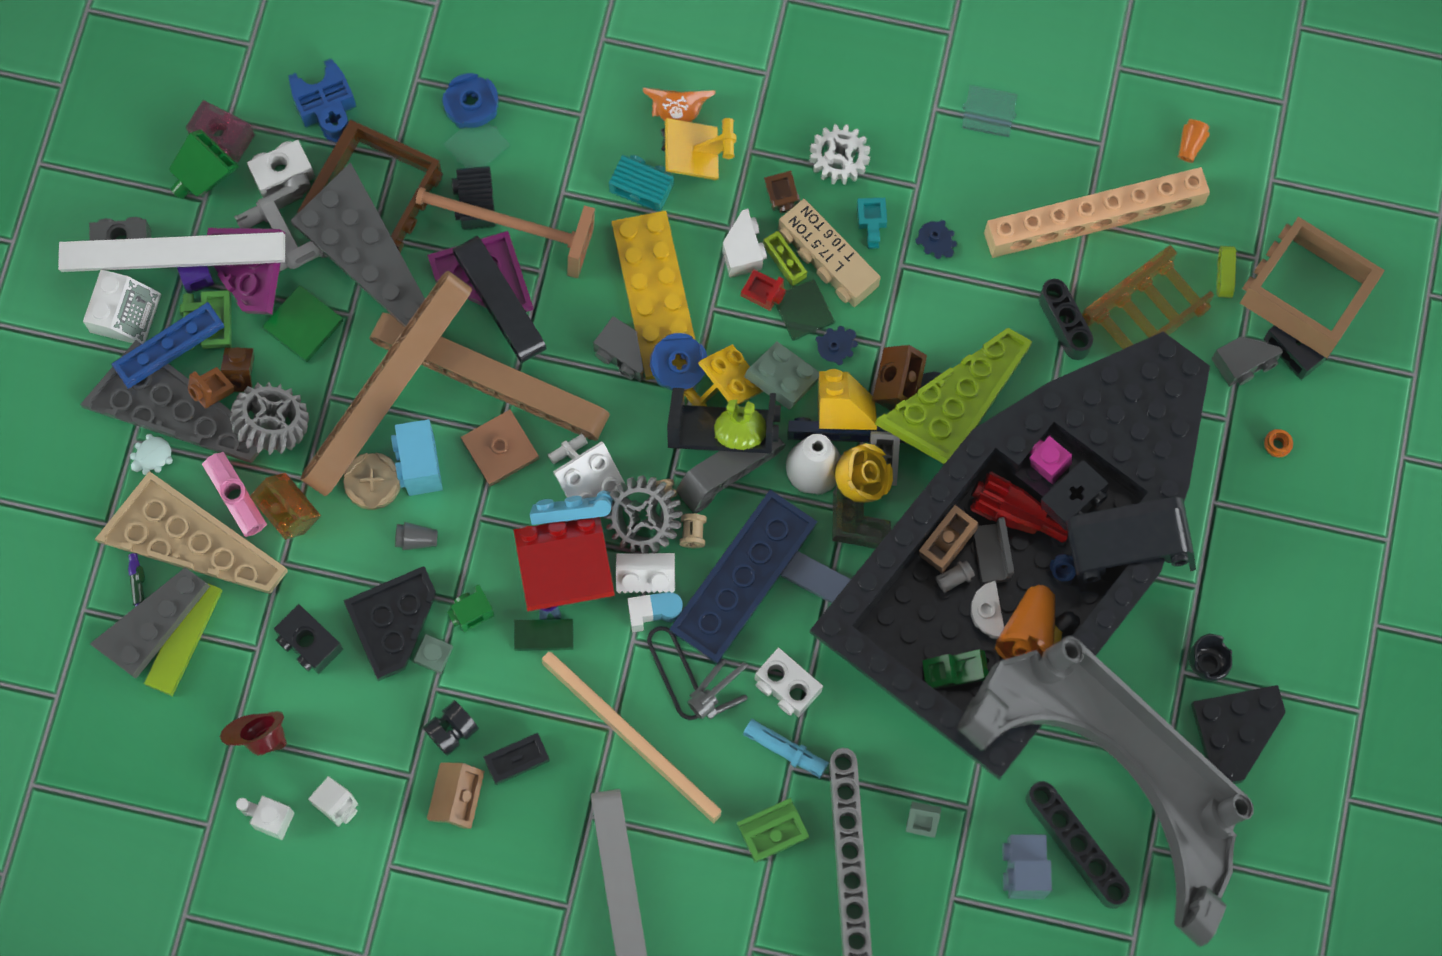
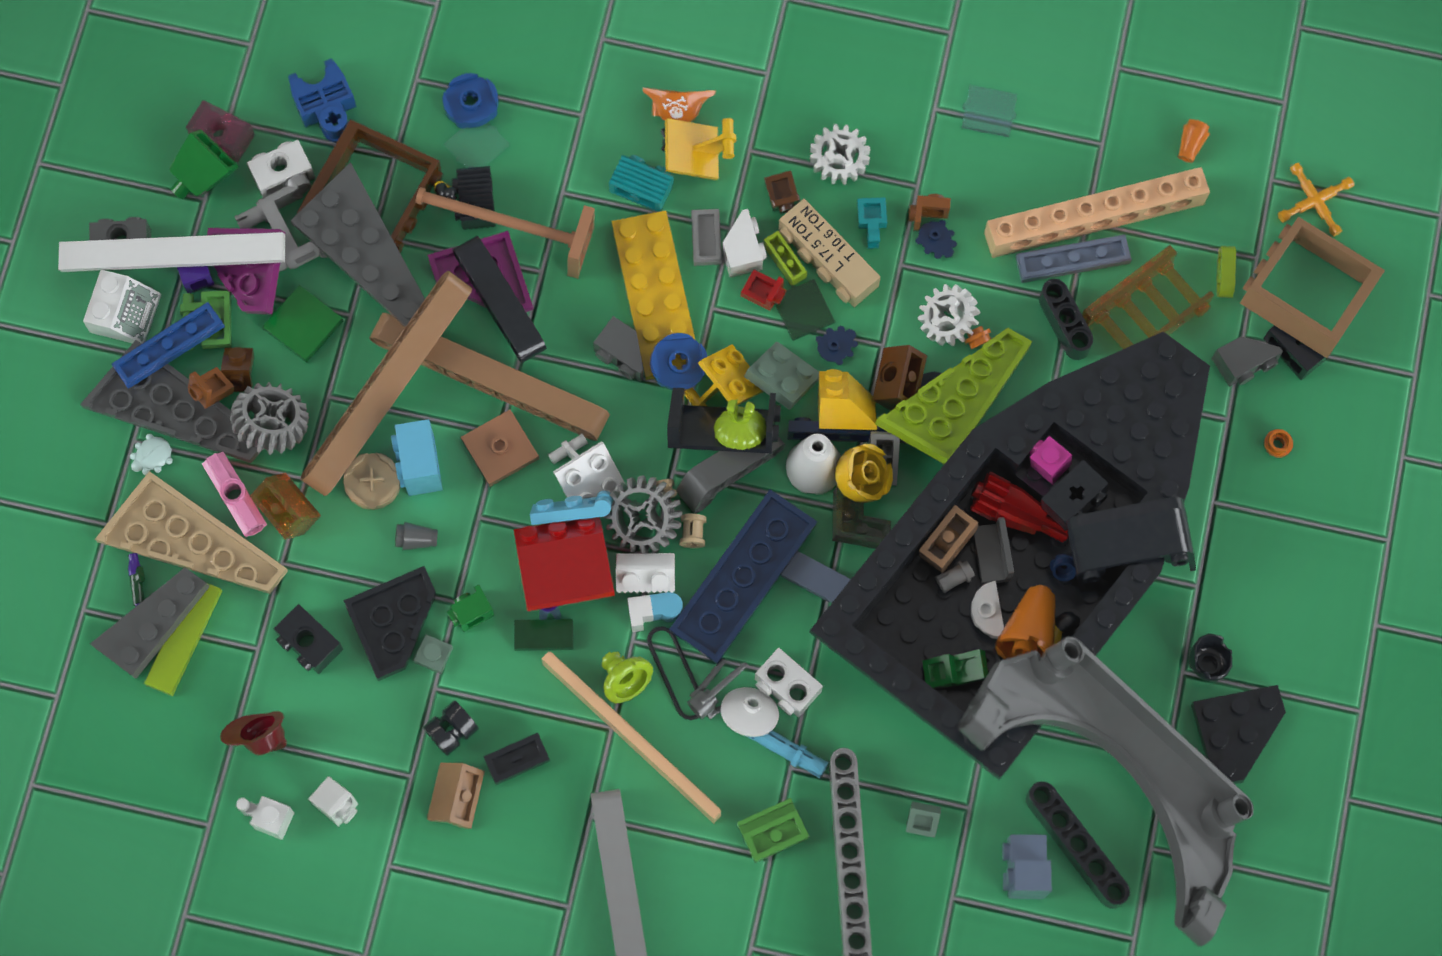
none -> black arm [434,181,457,200]
none -> lime hair [601,652,653,704]
none -> light grey tile [691,209,722,266]
none -> white dish [721,687,779,737]
none -> dark orange bracket [909,194,951,231]
none -> white gear [918,284,980,346]
none -> orange plate [964,326,991,349]
none -> sand blue tile [1015,234,1132,283]
none -> light orange piece [1278,162,1354,237]

